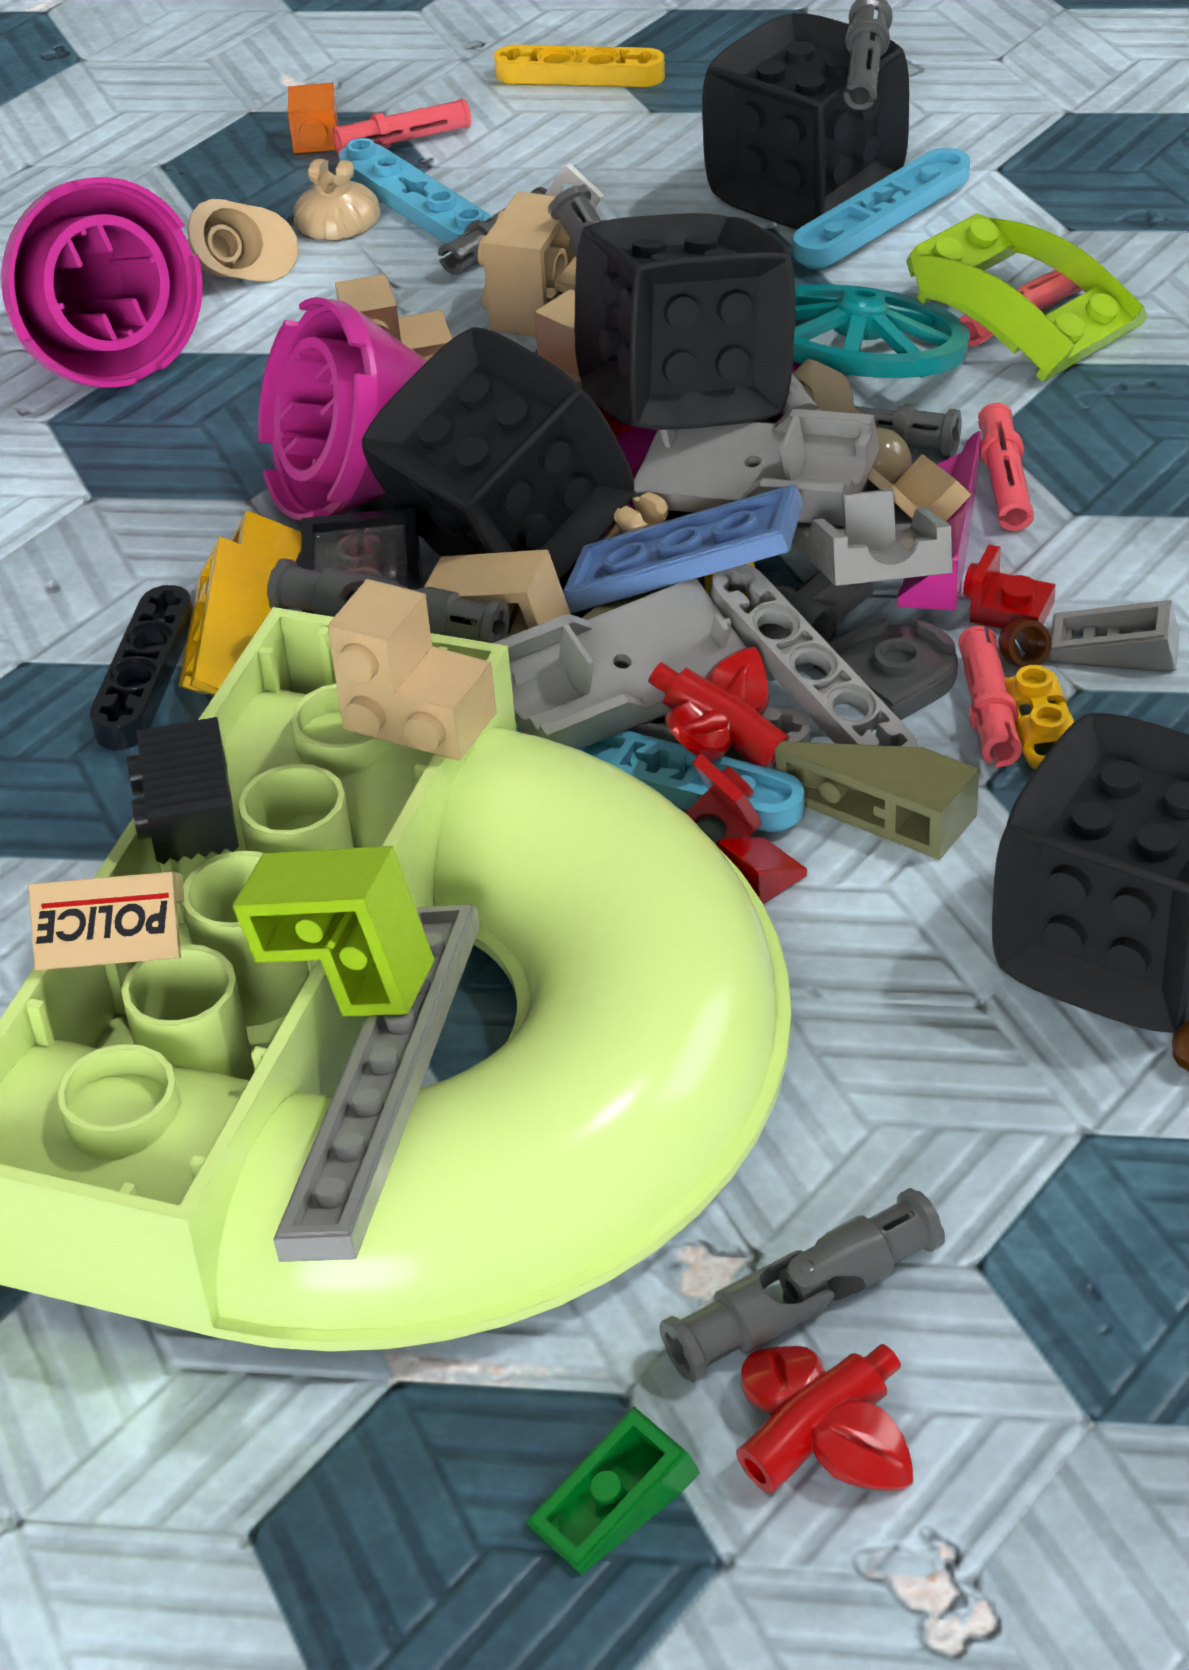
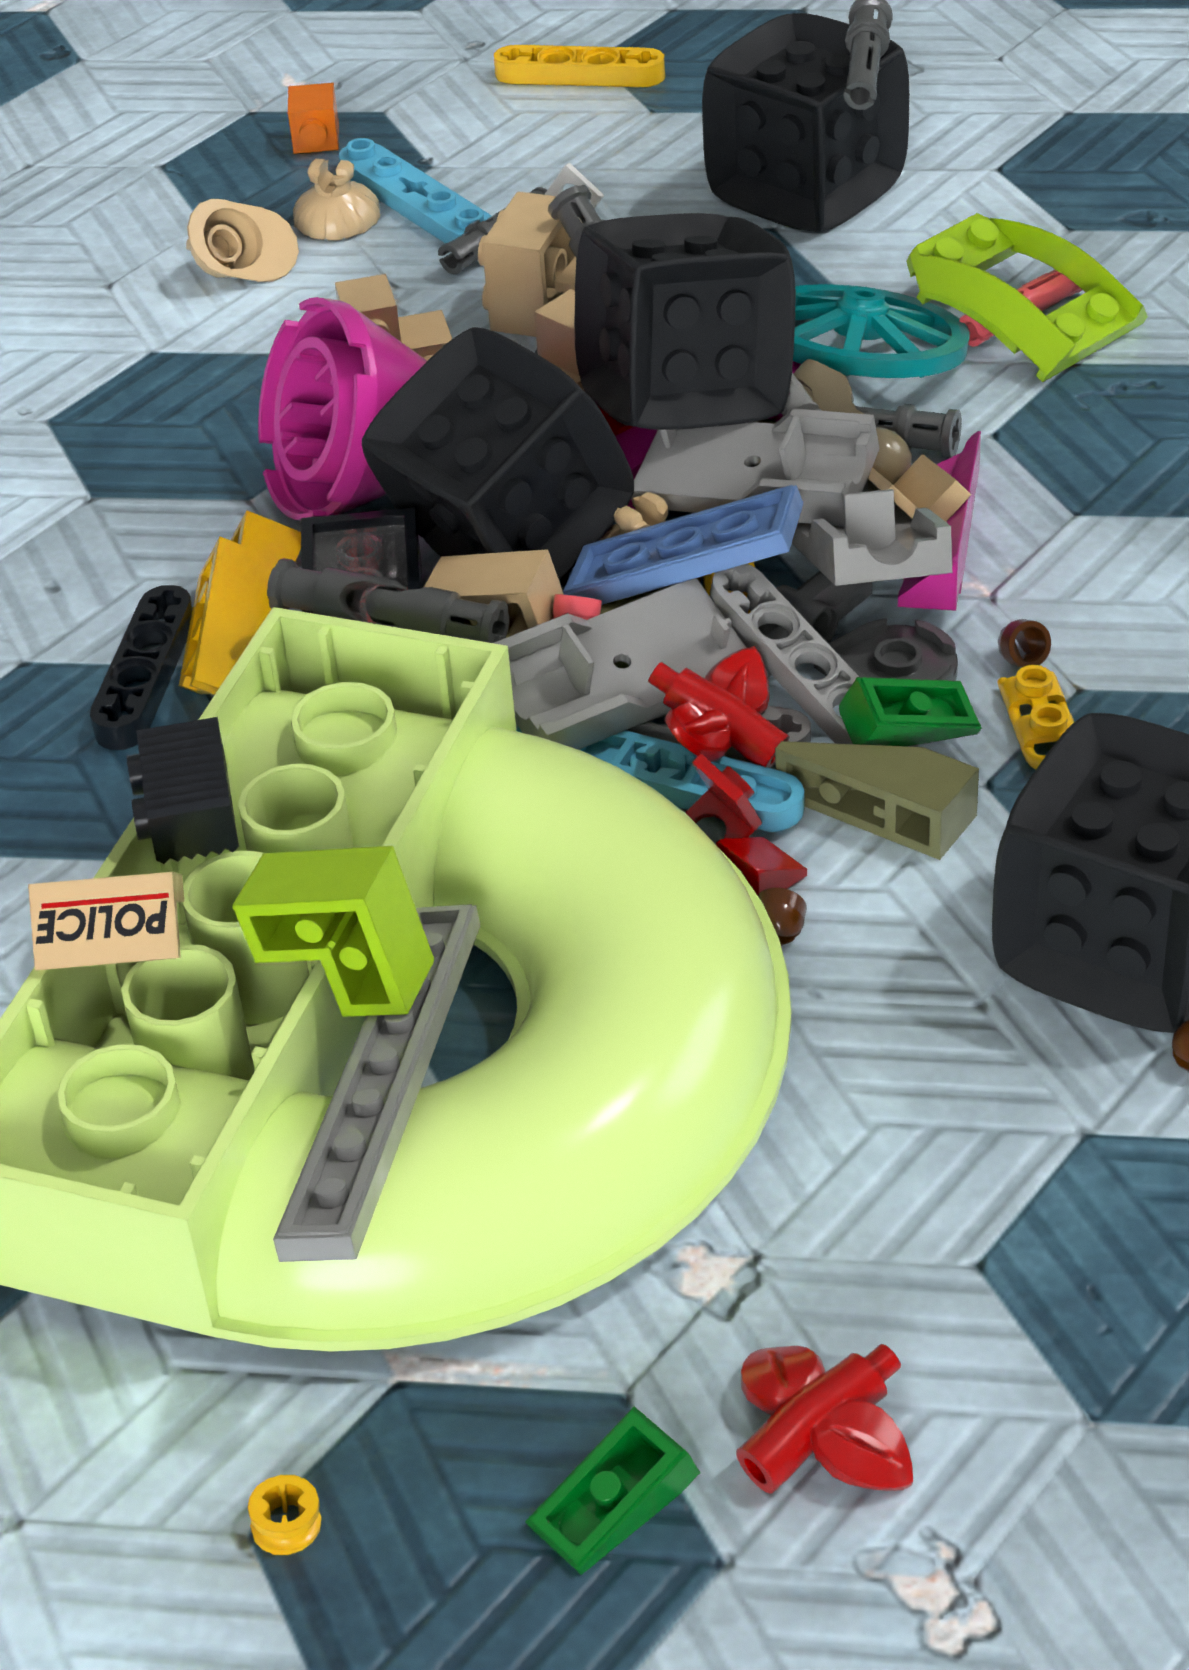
dark pink cone [1,177,203,387] -> none
tan brick [327,579,497,761] -> none
coral pin [332,98,471,155] -> none
dark grey piece [659,1188,945,1383] -> none
medium azure piece [793,148,970,270] -> none
coral pin [958,625,1022,767] -> none
red bracket [963,545,1056,629] -> none
coral pin [978,403,1034,531] -> none
light grey slope [1049,600,1179,671] -> none
none -> yellow bush [248,1475,322,1555]
none -> coral hinge [552,594,602,620]
none -> reddish brown hinge [757,888,807,946]
none -> green slope [839,677,982,747]

